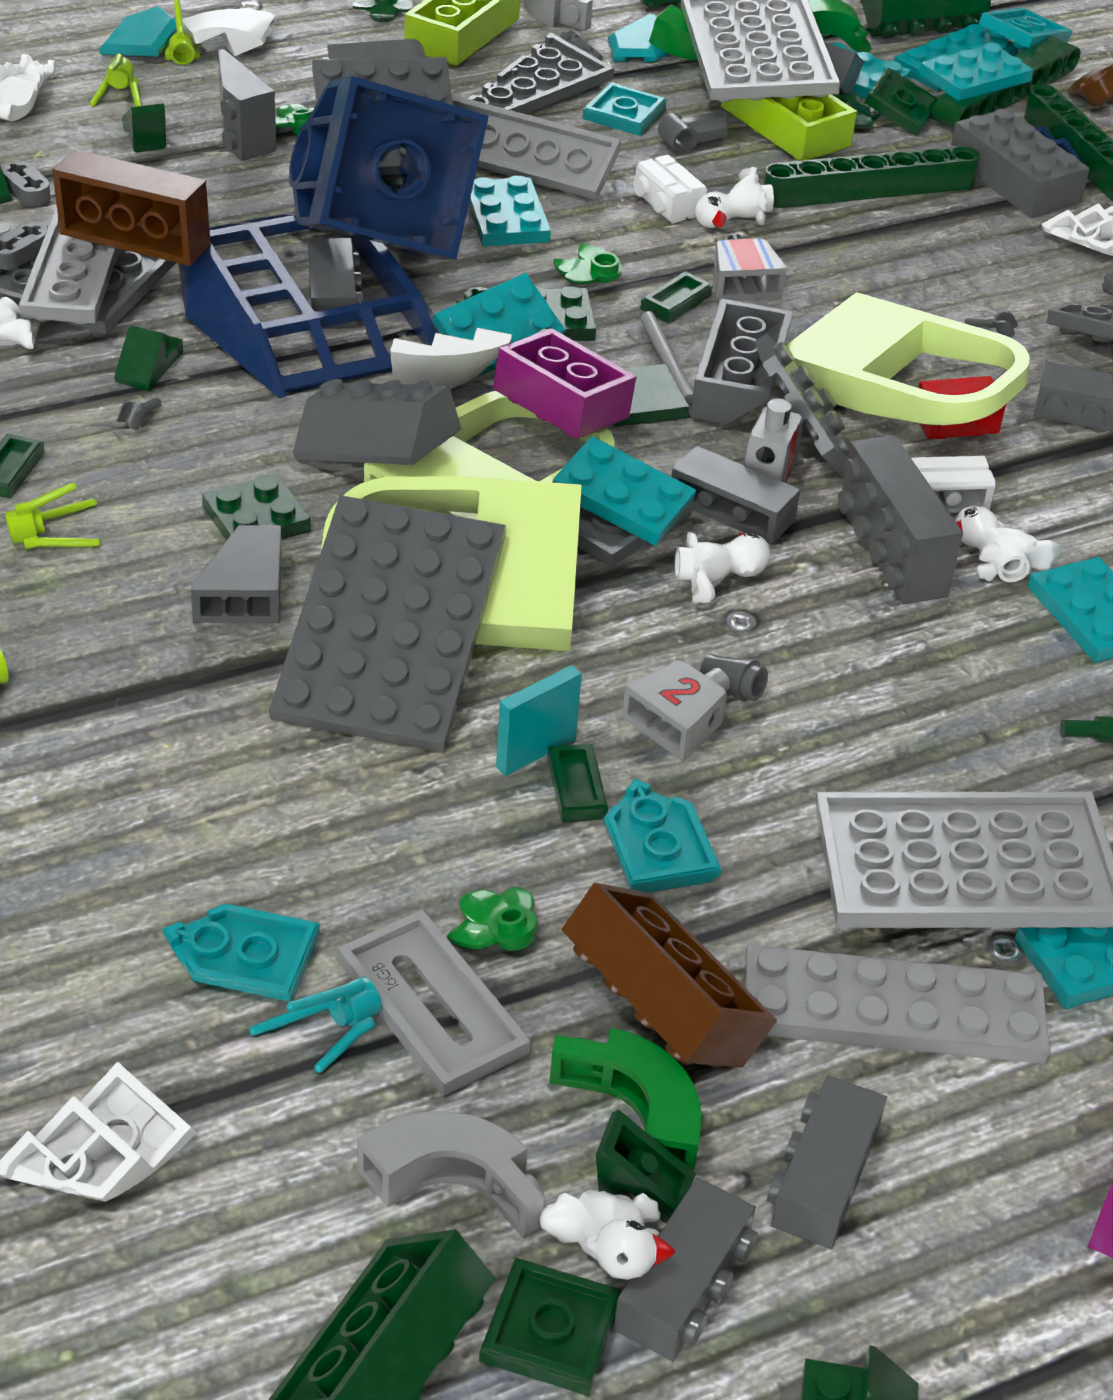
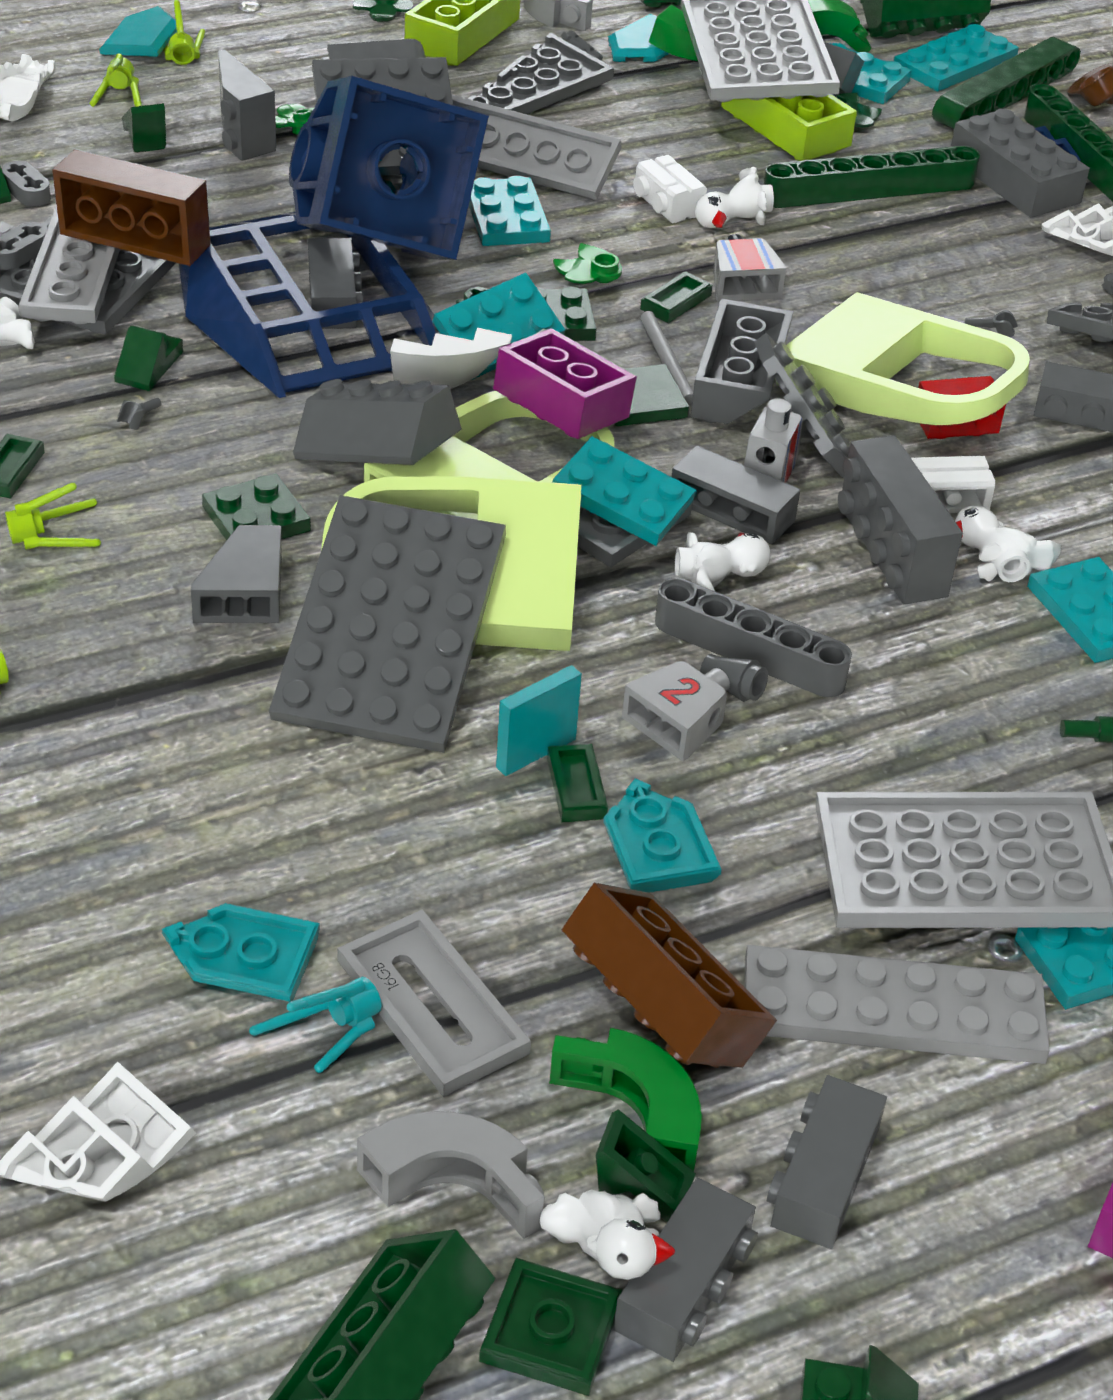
white slope [183,9,277,56] -> none
green plate [447,886,538,951] -> none
teal tile [582,83,667,136] -> none
dark grey piece [658,111,728,155] -> none
dark green tile [864,68,938,136] -> none
teal plate [919,43,1033,101] -> none
teal plate [979,7,1073,50] -> none
none -> dark grey beam [655,578,852,697]

